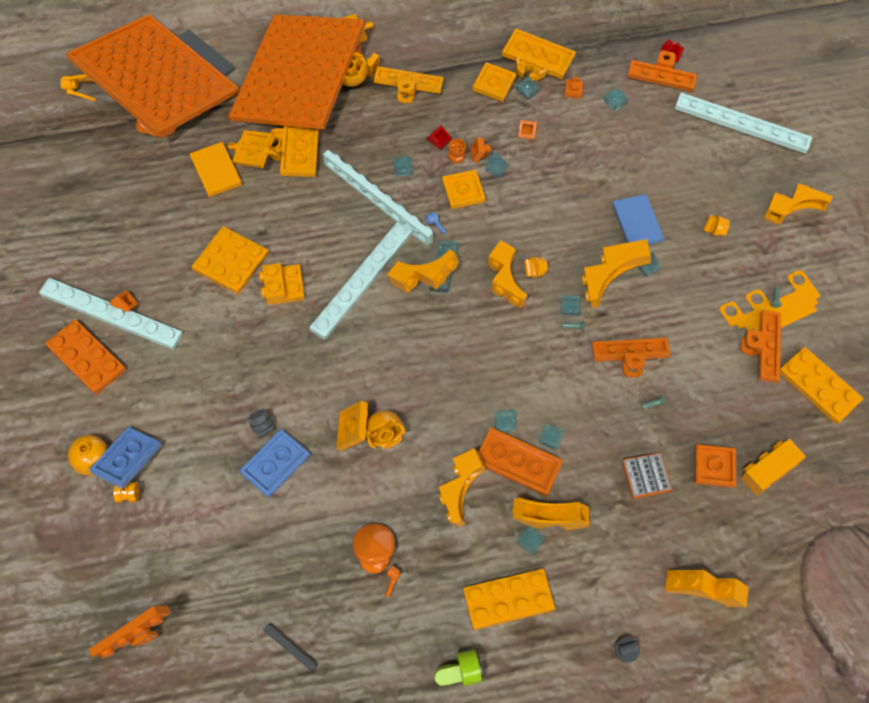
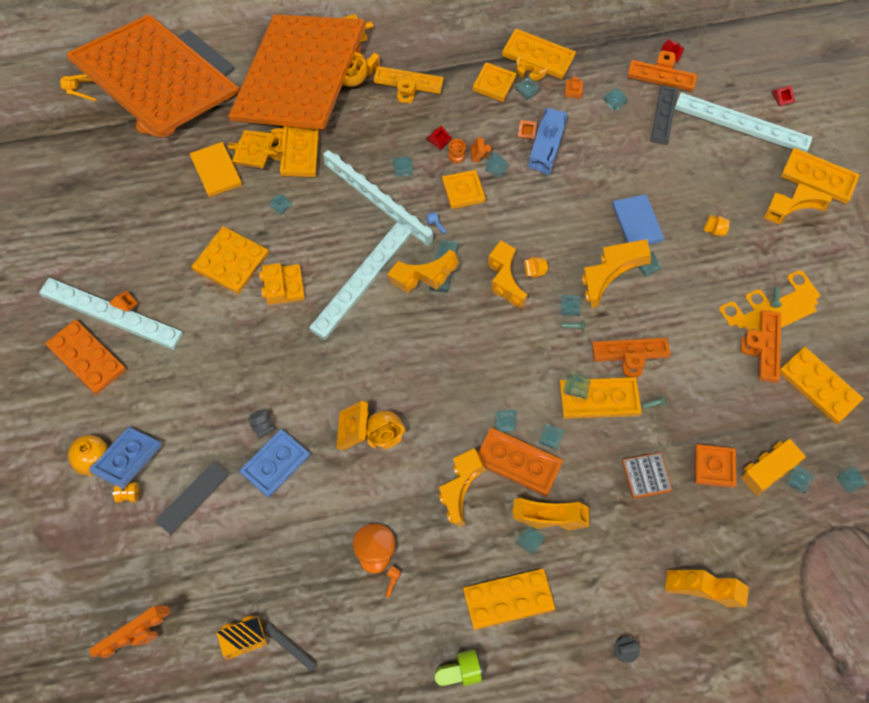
none -> dark grey tile [155,461,229,536]
none -> brick [216,615,268,660]
none -> clear light blue plate [269,195,291,214]
none -> medium blue piece [528,108,568,175]
none -> light orange plate [559,377,642,419]
none -> clear light blue slope [563,373,590,399]
none -> dark grey tile [650,85,678,145]
none -> red slope [771,85,795,106]
none -> light orange plate [780,148,860,204]
none -> clear light blue plate [786,466,815,494]
none -> clear light blue plate [837,467,867,494]

